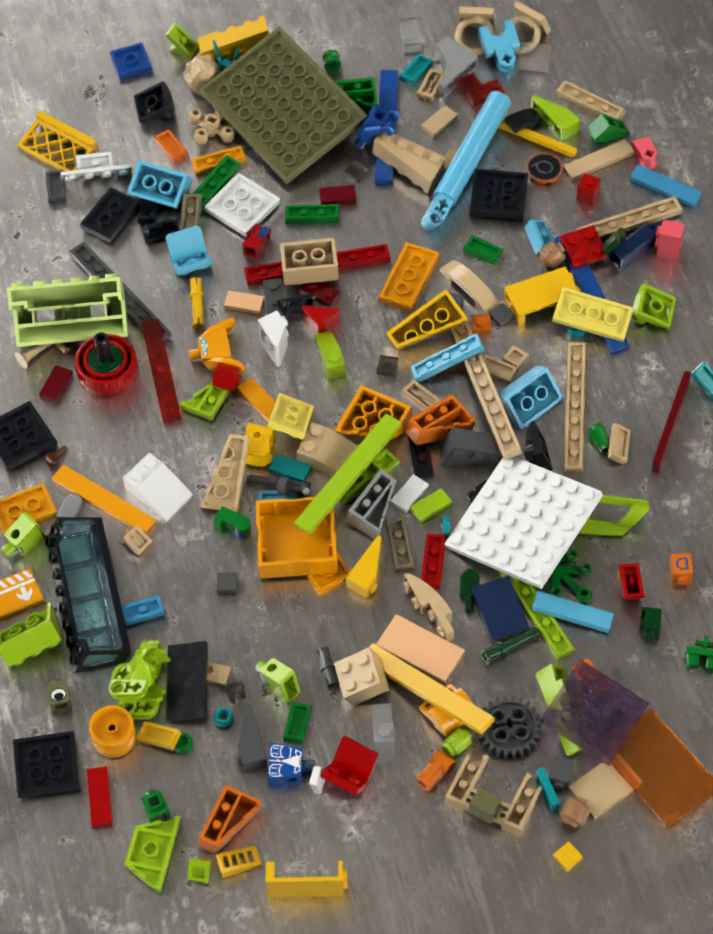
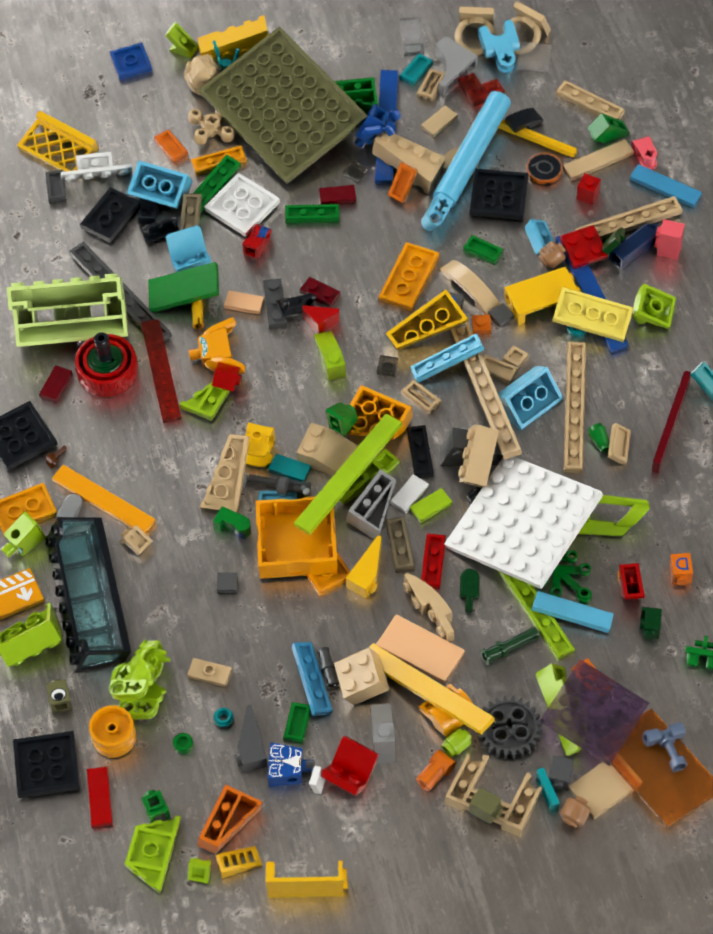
tan piece [15,343,70,369] -> none
dark azure plate [121,595,165,626] -> none
white slope [123,453,193,521] -> none
black slope [134,81,175,123] -> none
yellow tile [136,721,181,750] -> none
black tile [166,641,208,722] -> none
clear smoke tile [221,680,246,704] -> none
light orange tile [237,377,275,422] -> none
red tile [244,244,390,286] -> none
lime torso [256,658,301,705] -> none
white slope [257,311,289,367] -> none
light yellow plate [267,393,314,440] -> none
tan brick [280,238,339,286] -> none
green wheel [323,50,341,72] -> none
orange wedge [405,394,476,445] -> none
teal tile [440,516,450,535] -> none
dark blue tile [471,576,530,643] -> none
black slope [523,420,553,471] -> none
lime slope [531,95,580,141] -> none
yellow tile [553,842,583,872] -> none
none -> green tile [148,262,219,313]
none -> dark azure tile [291,642,333,716]
none -> green slope [325,402,358,437]
none -> orange tile [388,162,418,203]
none -> tan brick [458,425,499,488]
none -> sand blue bar [642,722,687,772]

